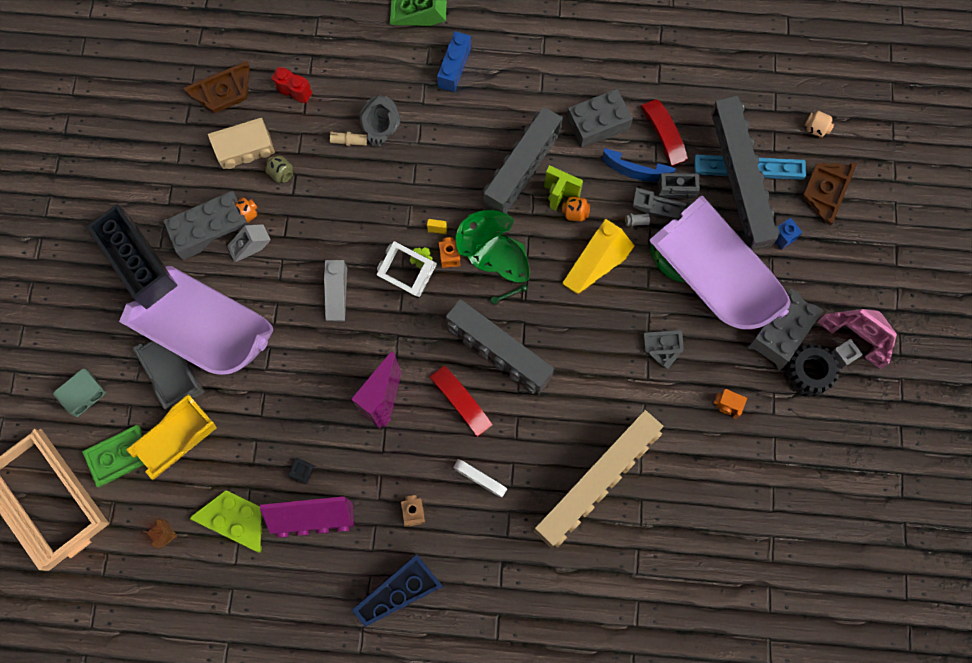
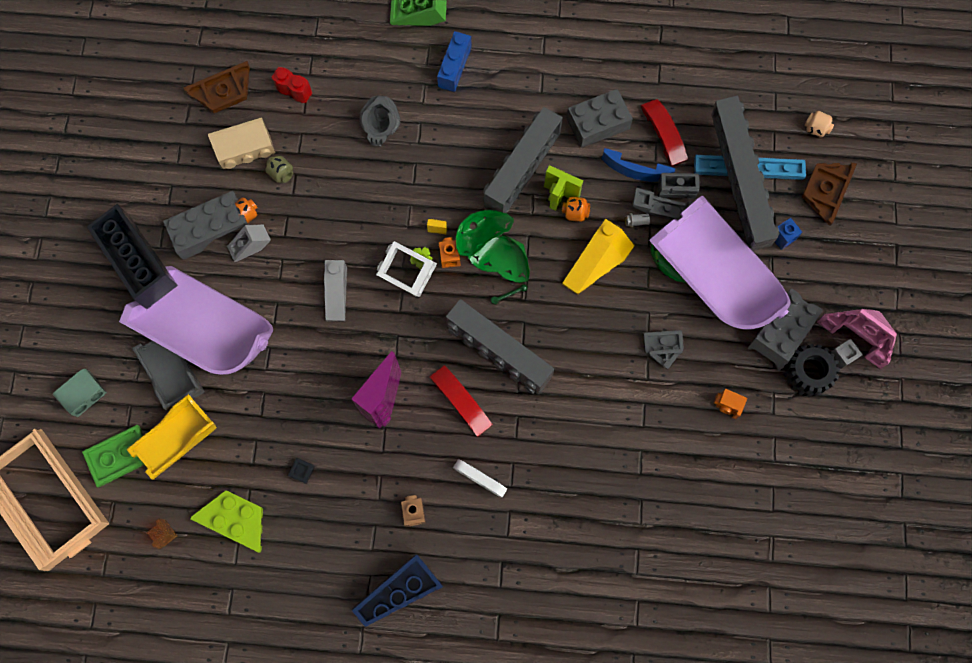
magenta slope [260,496,354,538] -> none
tan pin [330,132,367,146] -> none
tan brick [533,410,663,548] -> none

